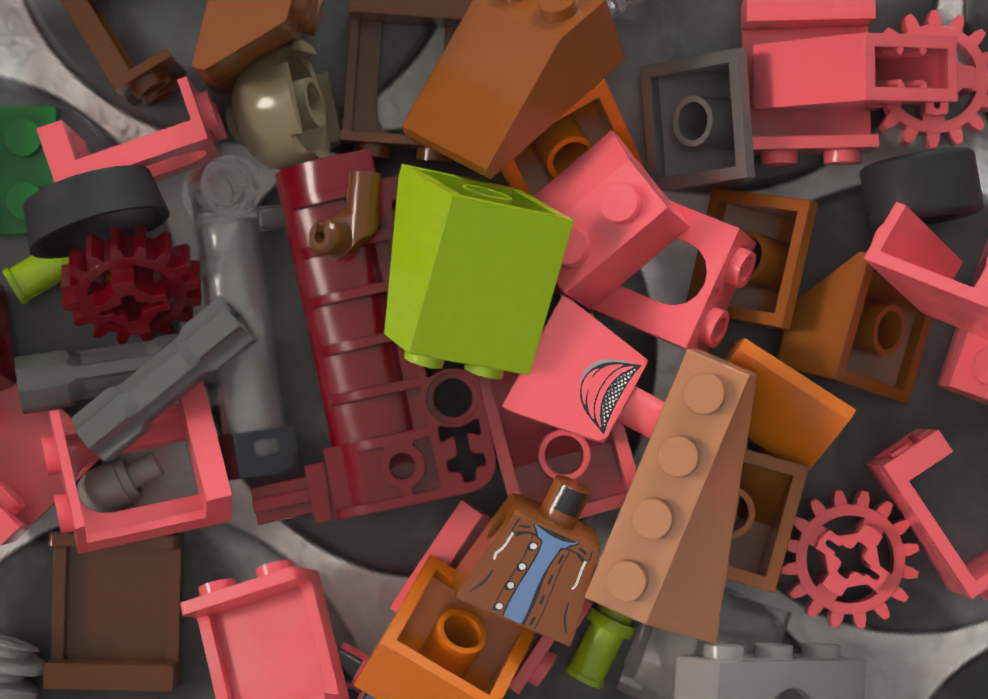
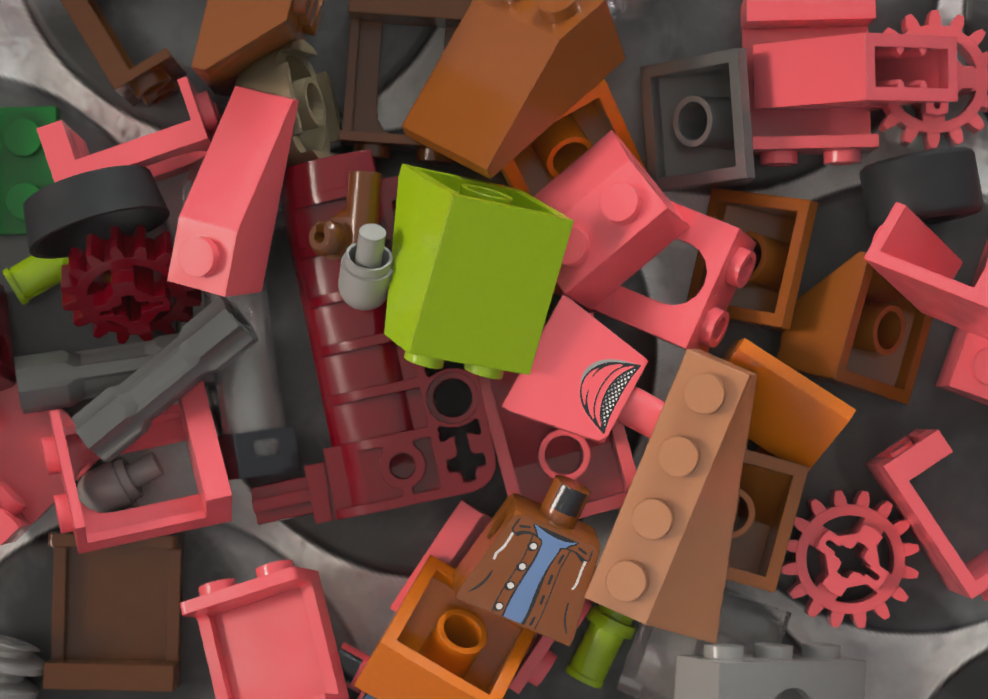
none -> coral slope [167,86,299,297]
none -> light grey cylinder [338,224,393,311]

